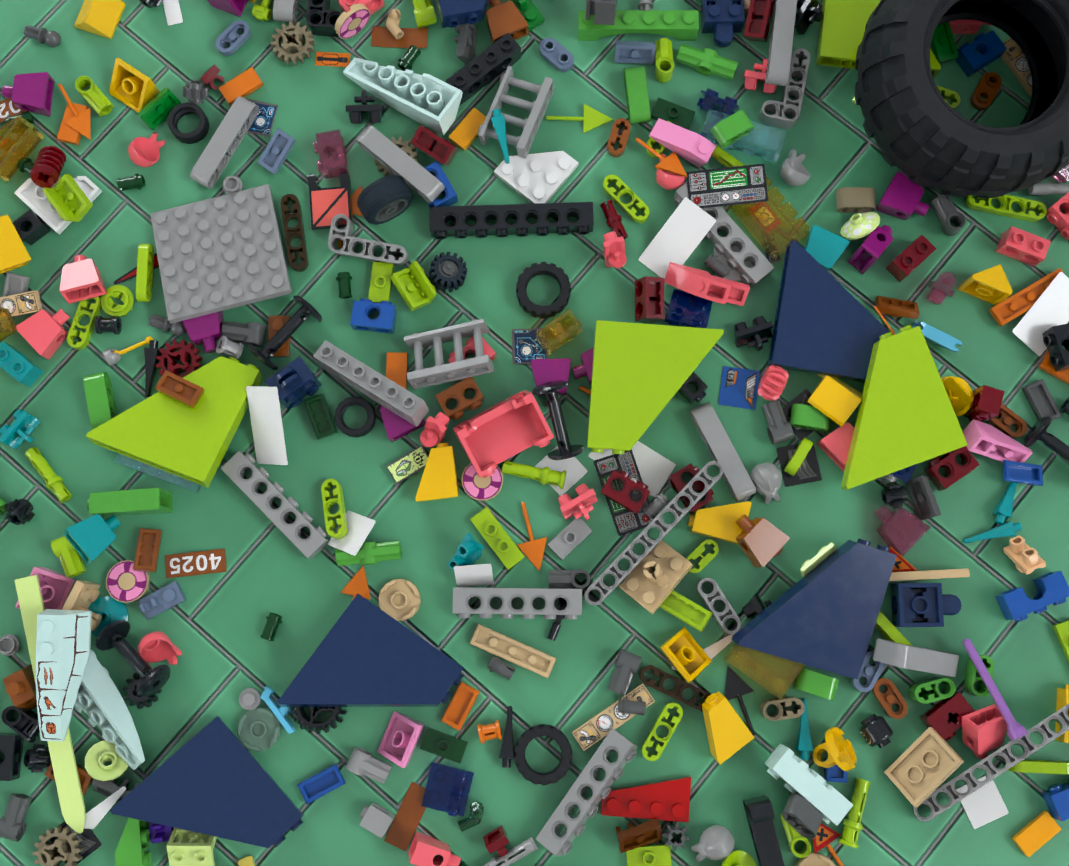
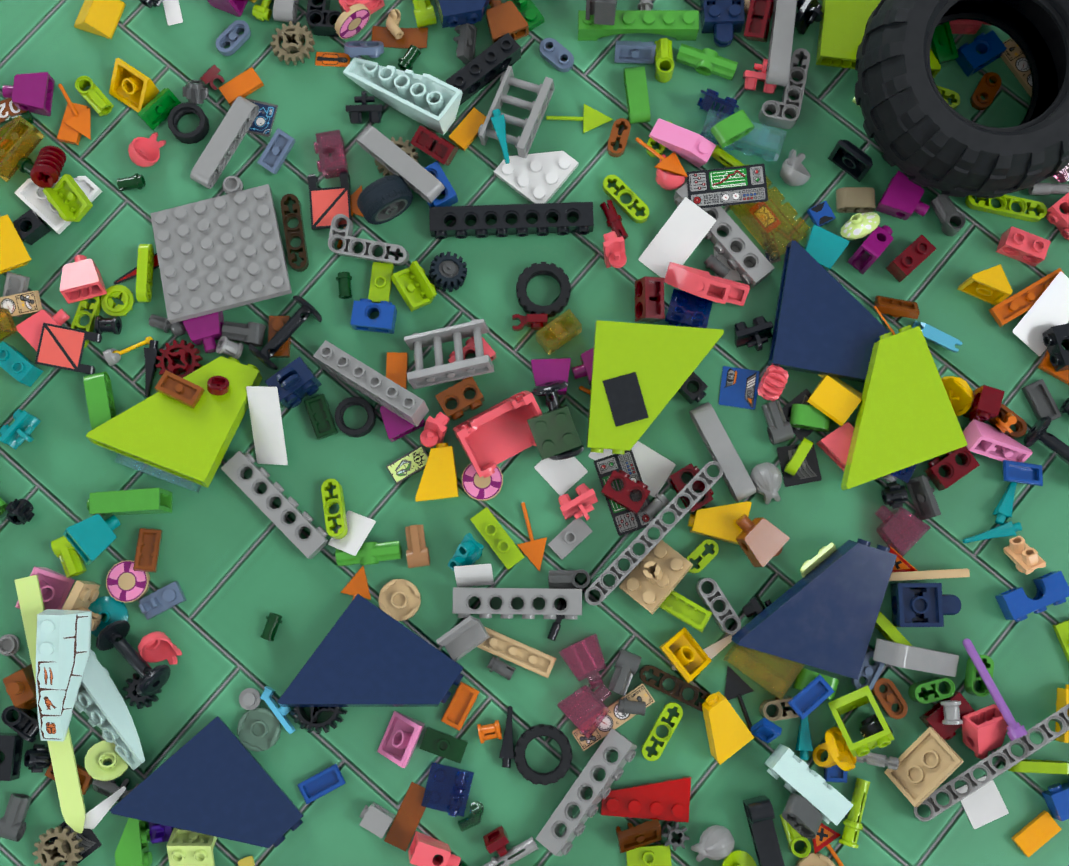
dark grey axle [24,25,61,47] -> none
lime pin [25,447,72,503] -> none
dark orange sticker [165,549,227,579] -> none
light grey piece [345,747,392,784] -> none
lime pin [502,460,567,489] -> none
sticker [512,328,548,364] -> none
dark green plate [651,97,695,130] -> none
clear pink hips [926,272,956,305] -> none
none -> coral flag [35,323,102,375]
none -> dark red tile [207,376,229,396]
none -> sand blue plate [344,41,384,58]
none -> medium nougat piece [405,524,430,568]
none -> light grey panel [436,616,490,661]
none -> dark red plate [512,314,548,331]
none -> dark green plate [527,405,582,460]
none -> clear pink torso [557,684,612,739]
none -> clear pink torso [559,634,606,689]
none -> black sticker [603,372,649,427]
none -> blue tile [750,718,782,744]
none -> blue tile [788,674,835,720]
none -> blue tile [807,201,836,227]
none -> black slope [828,140,873,182]
none -> lime window [828,685,894,757]
none -> light grey axle [856,752,899,770]
none -> light grey bush [940,700,963,725]
none -> orange plate [995,413,1017,433]

